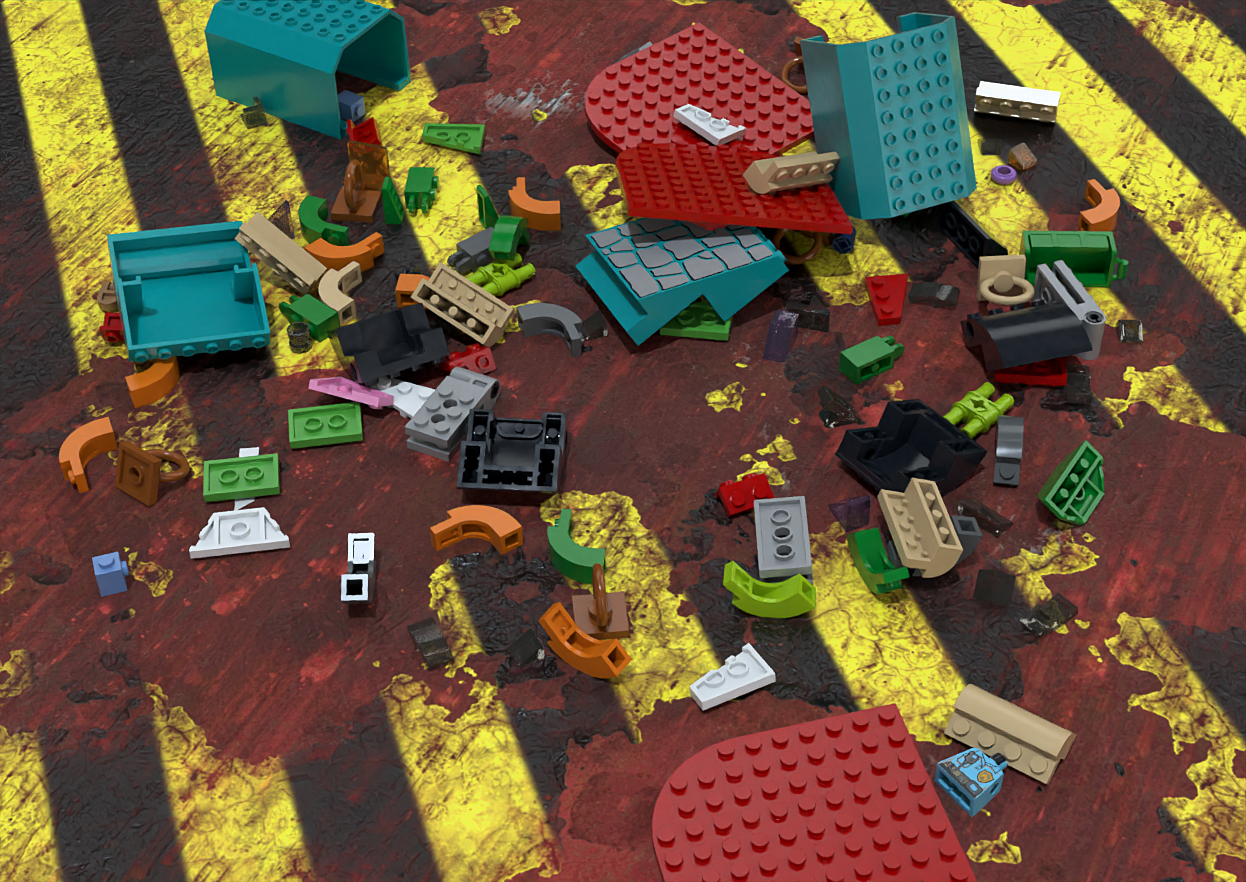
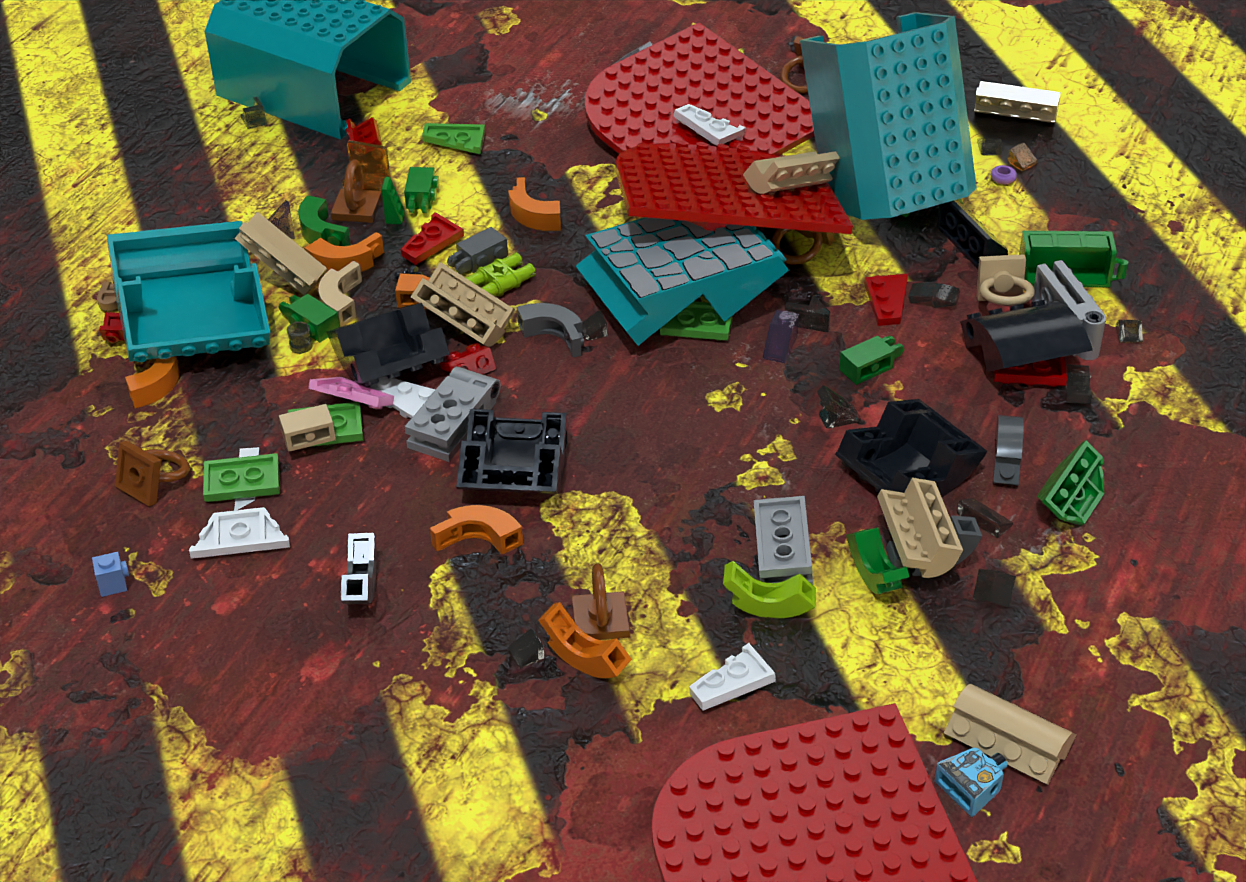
orange arch [59,417,118,493] -> none
medium blue brick [337,90,366,122] -> none
clear smoke slope [407,617,454,671] -> none
green slope [476,185,499,229] -> none
green arch [489,215,530,261] -> none
green arch [547,509,606,585] -> none
red bracket [714,472,775,518] -> none
slope [828,495,871,532] -> none
dark blue wheel [832,227,856,254] -> none
lime pin [943,382,1014,439] -> none
clear smoke slope [1020,593,1078,638] -> none
orange arch [1077,179,1120,231] -> none
none -> tan brick [279,404,336,452]
none -> red wing [401,212,464,265]

